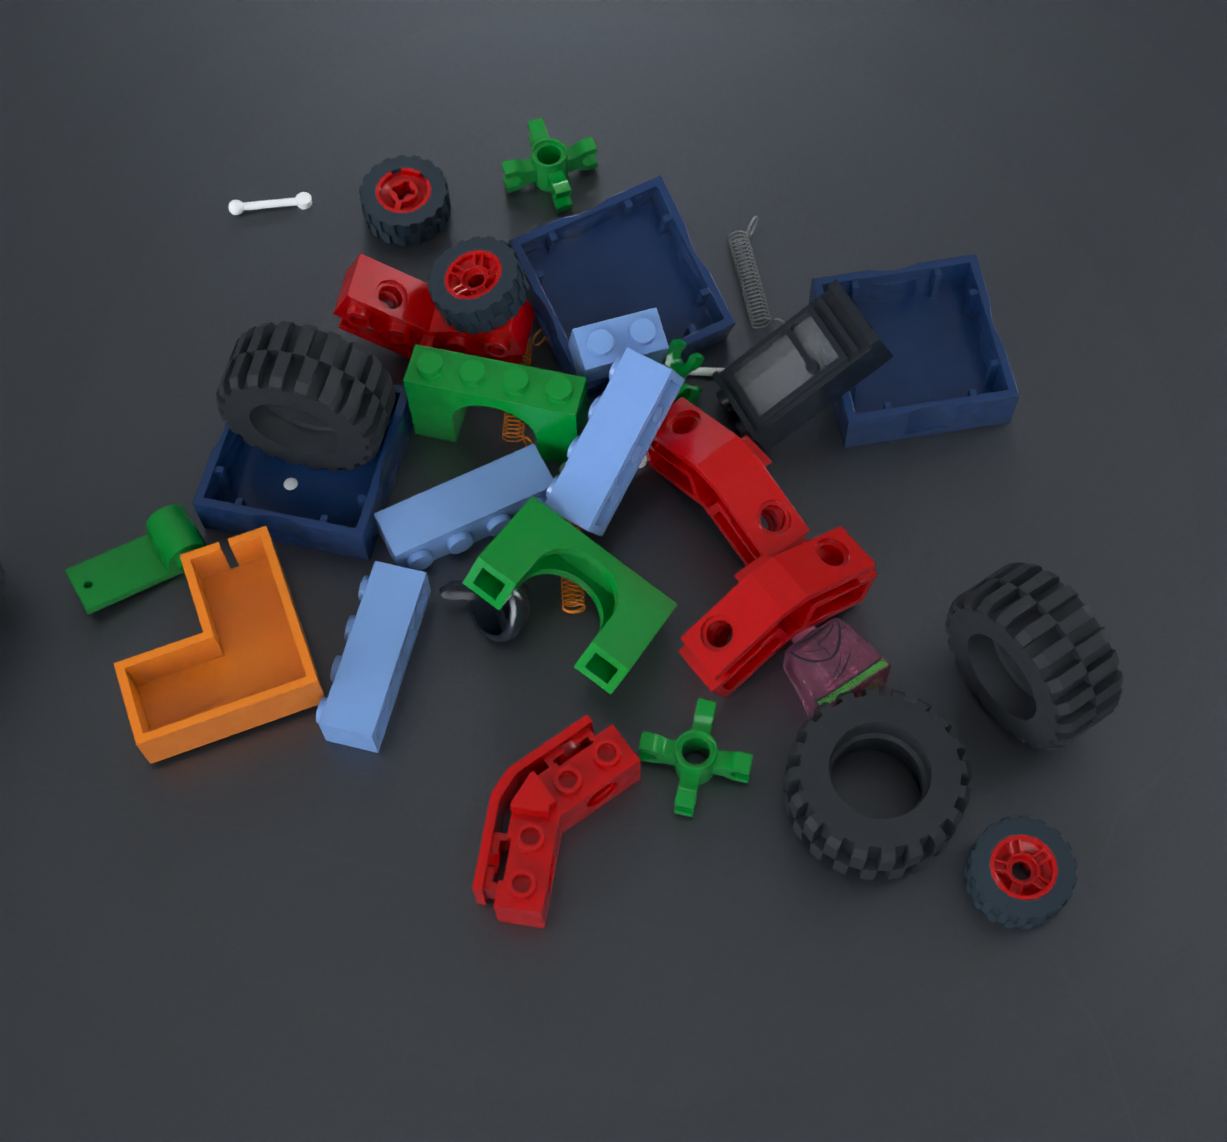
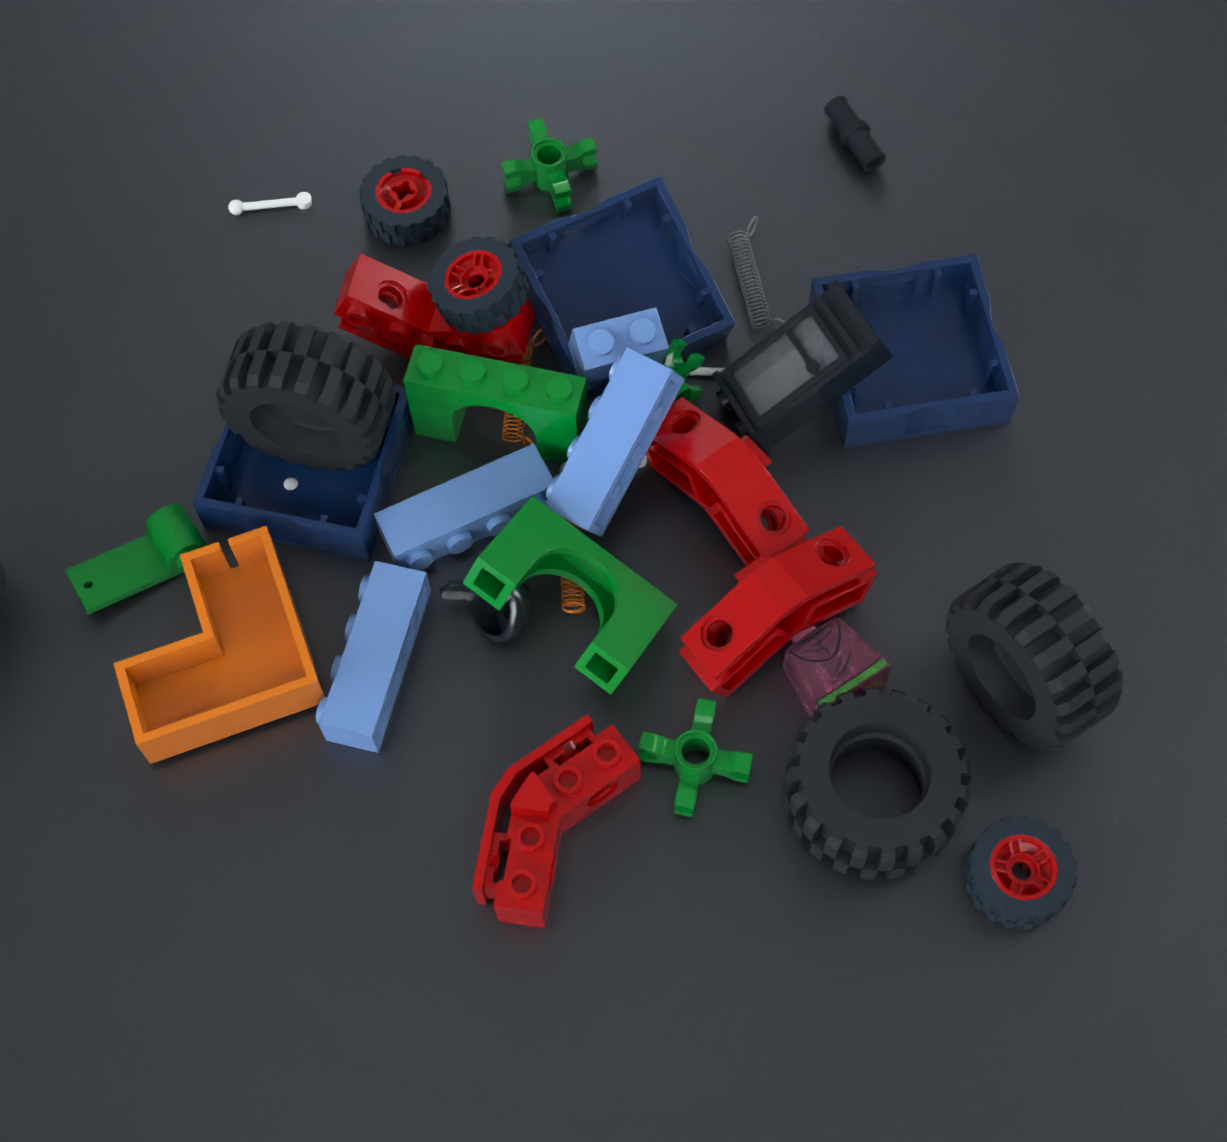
none -> black pin [824,96,886,172]

